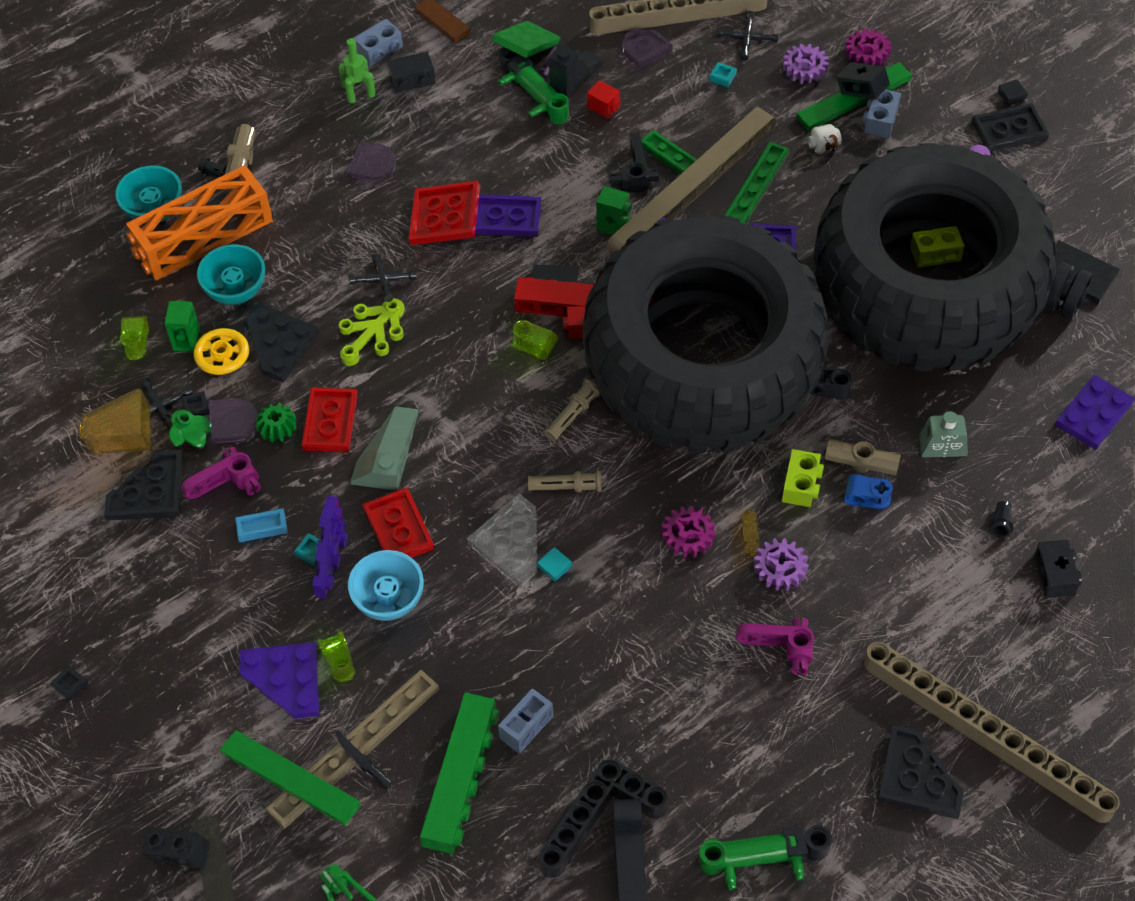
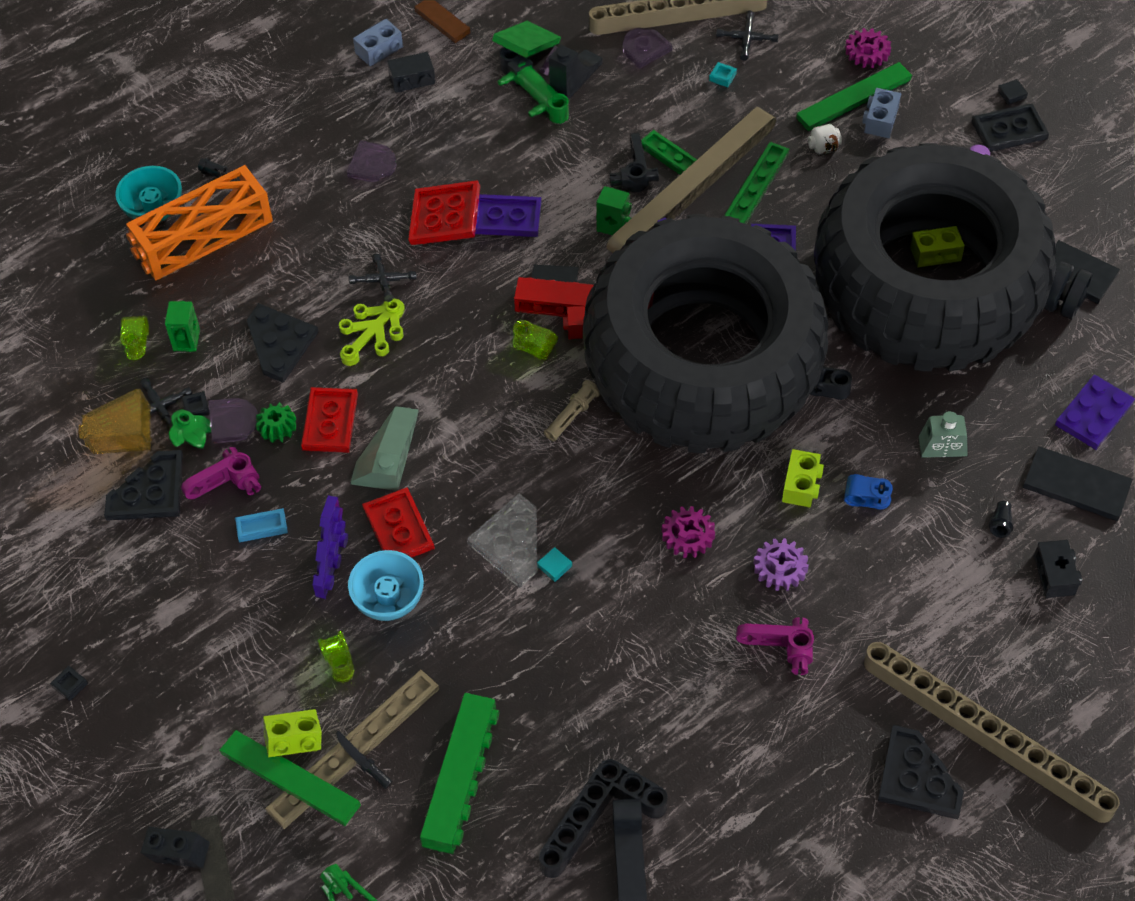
yellow plate [194,328,249,375] -> none
teal piece [197,244,265,305] -> none
dark tan piece [225,124,256,182] -> none
dark purple plate [239,642,320,719] -> none
teal tile [294,533,320,566] -> none
bright green plant [338,38,376,103] -> none
sand blue brick [498,688,553,754] -> none
dark tan pin [528,470,602,493] -> none
red brick [587,80,621,119] -> none
green piece [699,825,832,890] -> none
clear yellow axle [741,510,760,556] -> none
medium lavender gear [783,44,829,84] -> none
dark tan piece [825,438,901,476] -> none
black brick [836,62,890,99] -> none
none -> lime brick [263,709,321,757]
none -> black tile [1023,446,1133,521]

